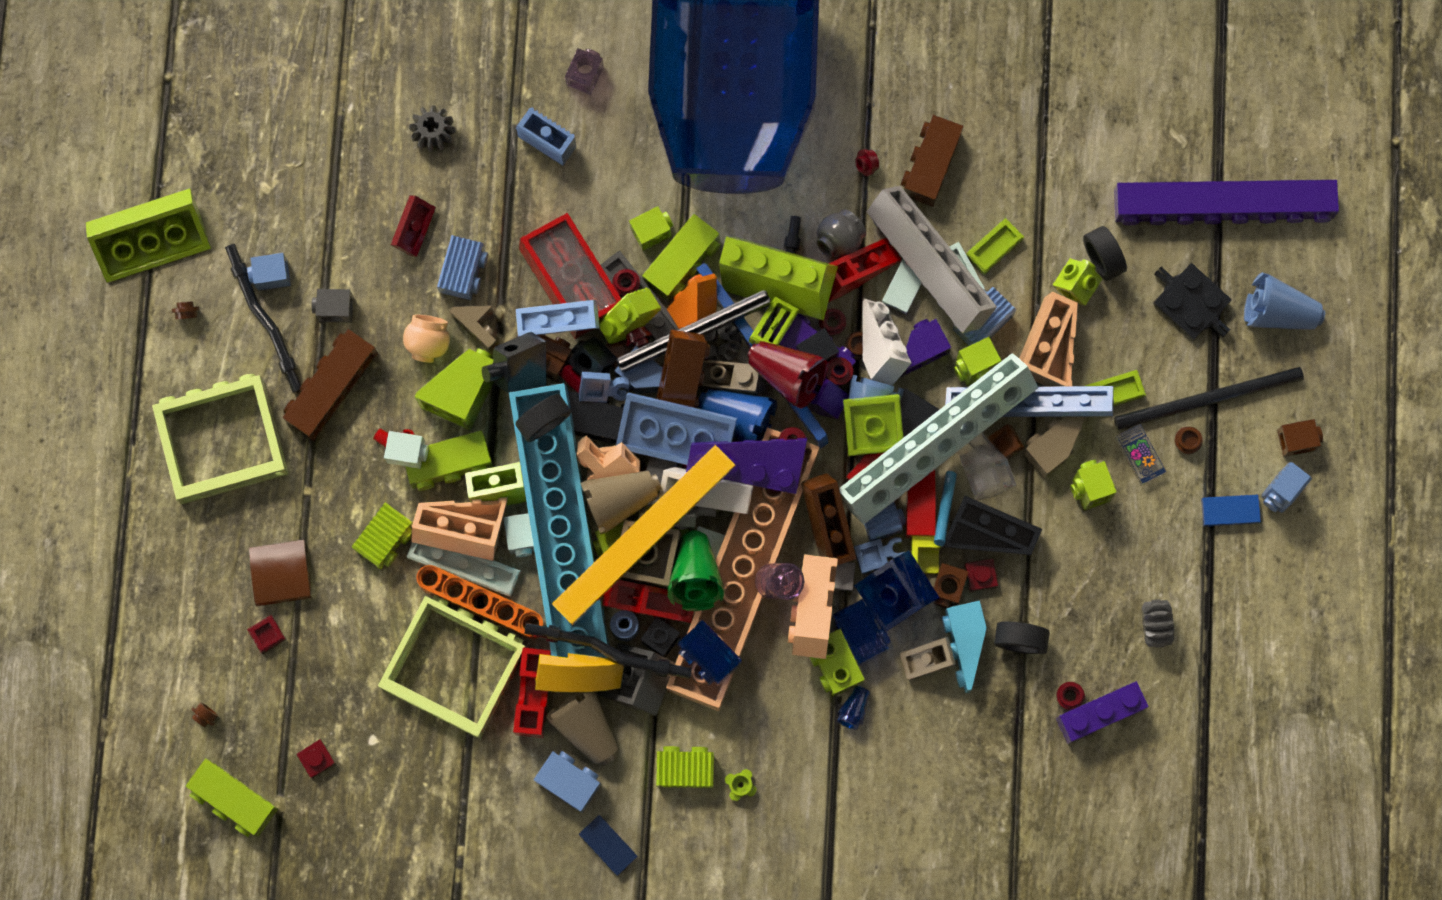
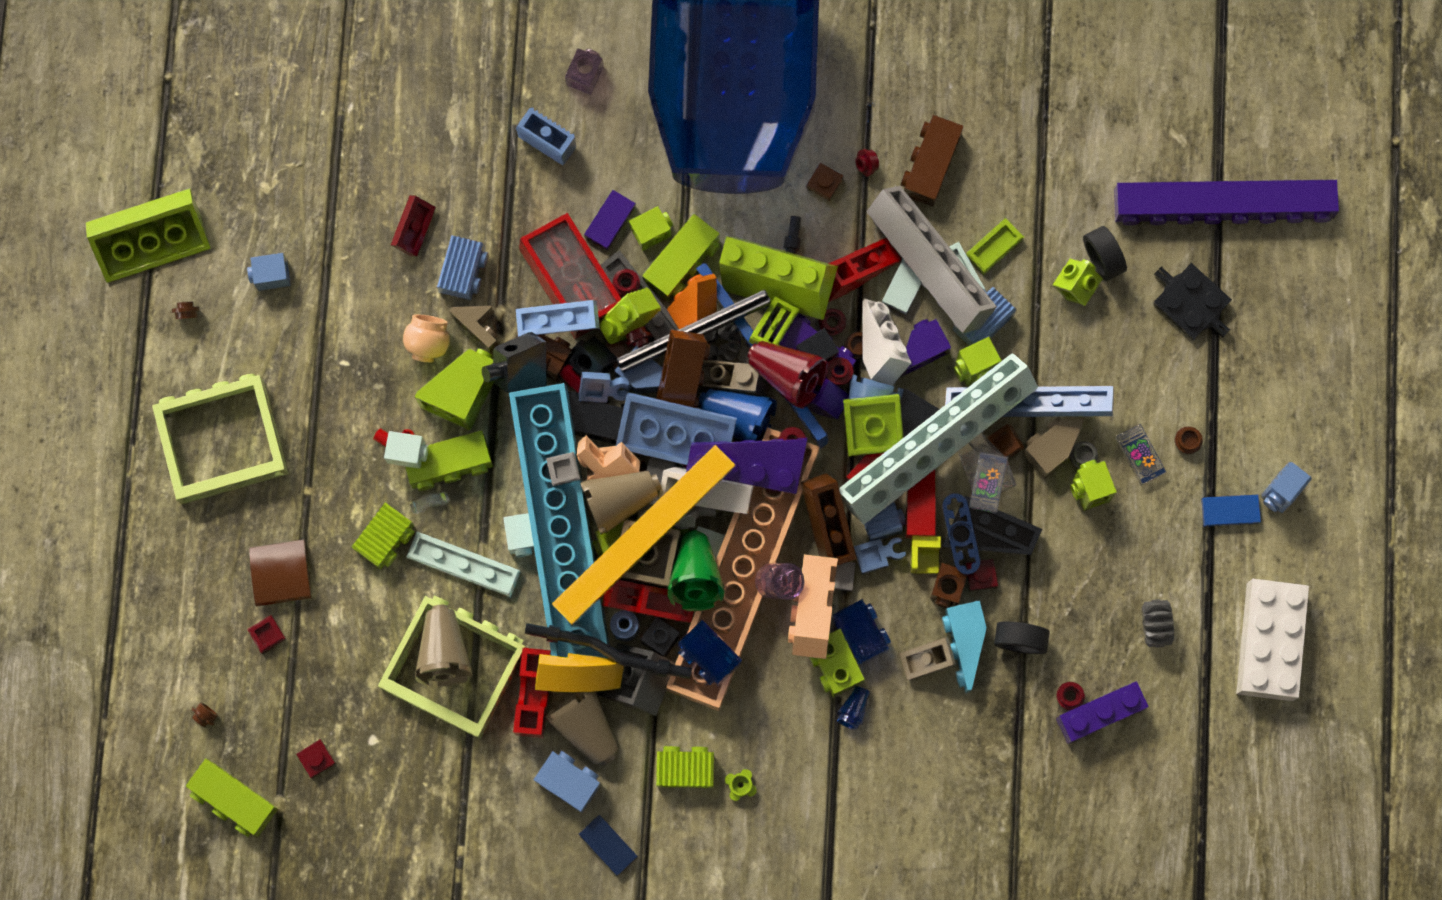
black bar [225,244,301,393] -> none
reddish brown brick [282,329,378,441] -> none
dark grey brick [312,289,354,323] -> none
dark grey gear [409,105,456,153] -> none
light nougat wedge [412,497,508,561] -> none
orange beam [416,565,545,640] -> none
lime brick [465,462,527,506] -> none
black tyre [515,394,571,442] -> none
dark grey piece [817,209,866,259] -> none
clear blue brick [854,550,940,633] -> none
dark azure bar [934,471,957,546] -> none
light nougat wedge [1019,292,1078,387] -> none
lime tile [1085,370,1146,407] -> none
black piece [1114,367,1304,430] -> none
medium blue cone [1244,272,1325,330] -> none
reddish brown brick [1277,419,1323,457] -> none
none -> clear tile [410,492,450,514]
none -> dark tan cone [415,605,473,686]
none -> light grey tile [546,452,581,487]
none -> dark purple tile [584,190,636,250]
none -> reddish brown plate [806,163,844,201]
none -> dark blue beam [942,493,980,574]
none -> clear tile [969,452,1008,513]
none -> dark grey plate [1070,441,1098,469]
none -> white brick [1236,579,1309,701]

